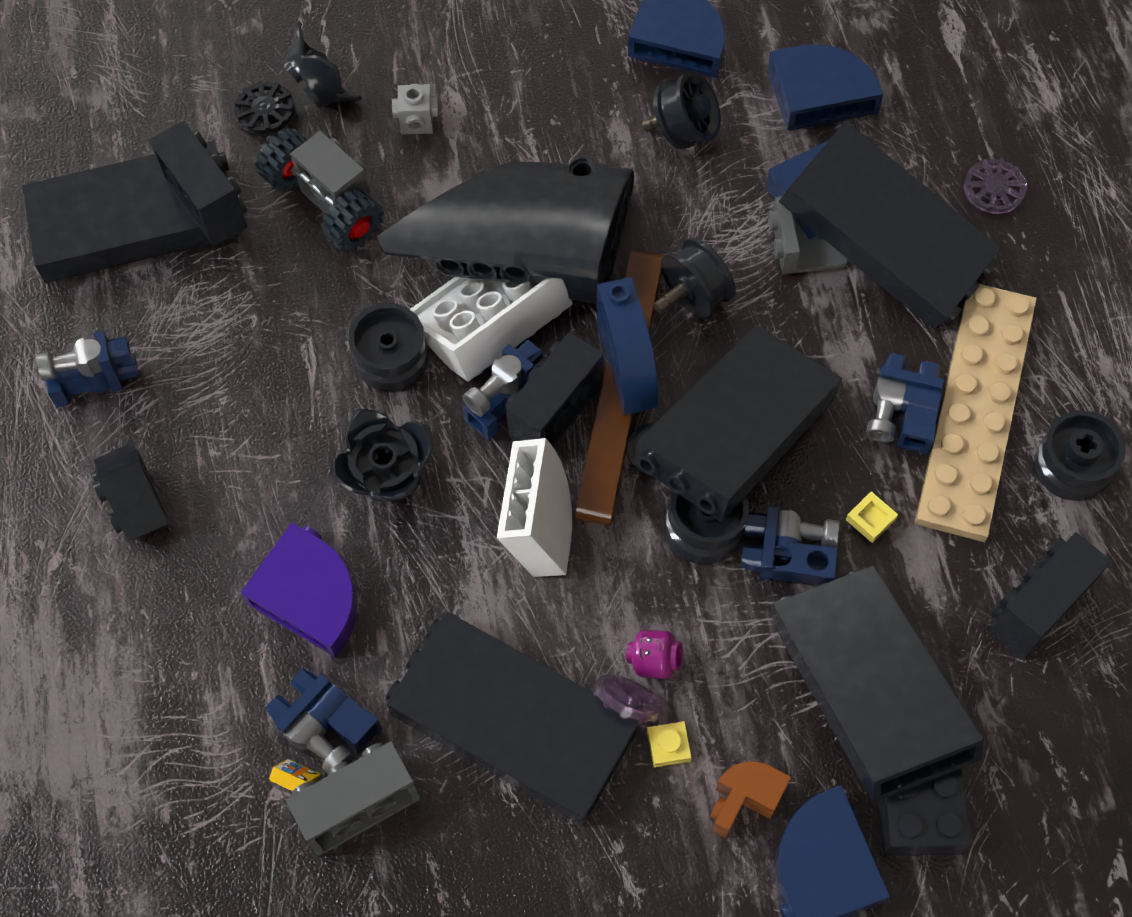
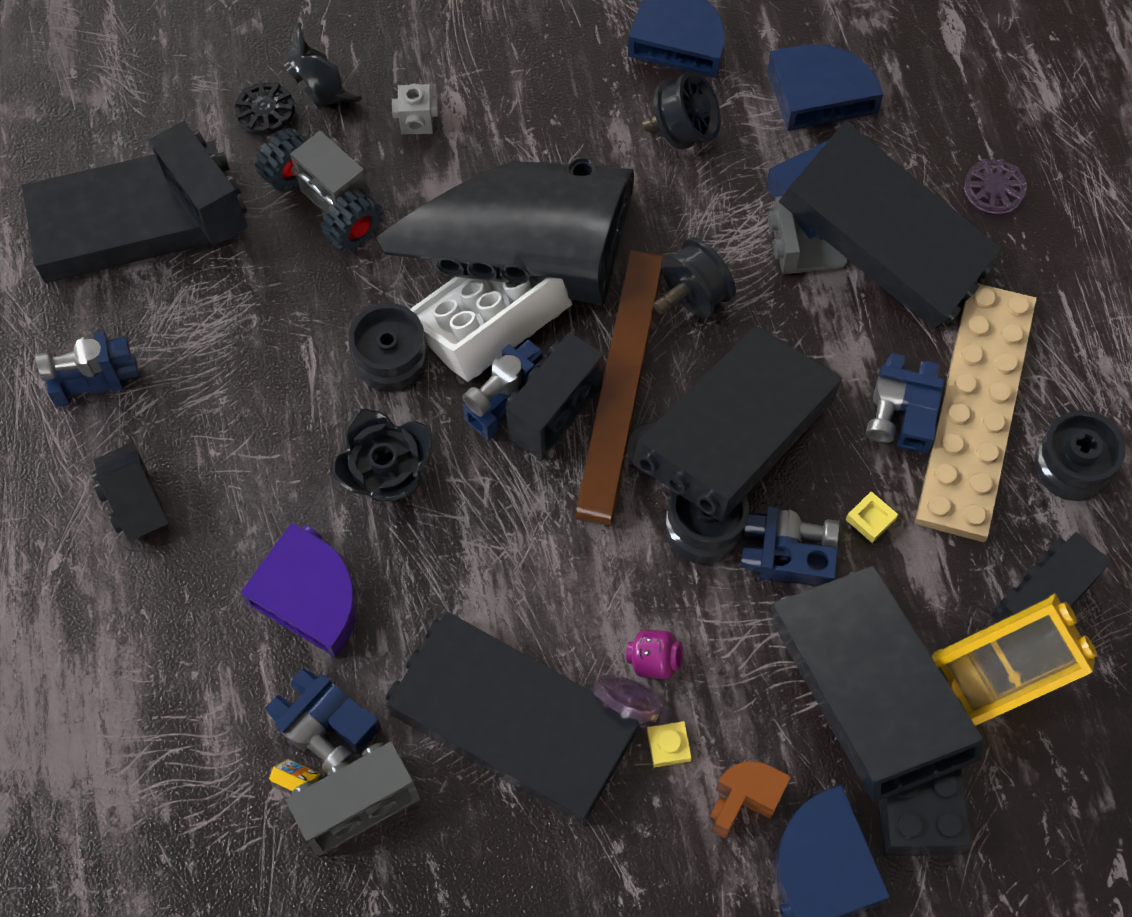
white brick [497,438,572,577] -> none
dark blue brick [597,277,658,415] -> none
none -> door [932,594,1097,726]

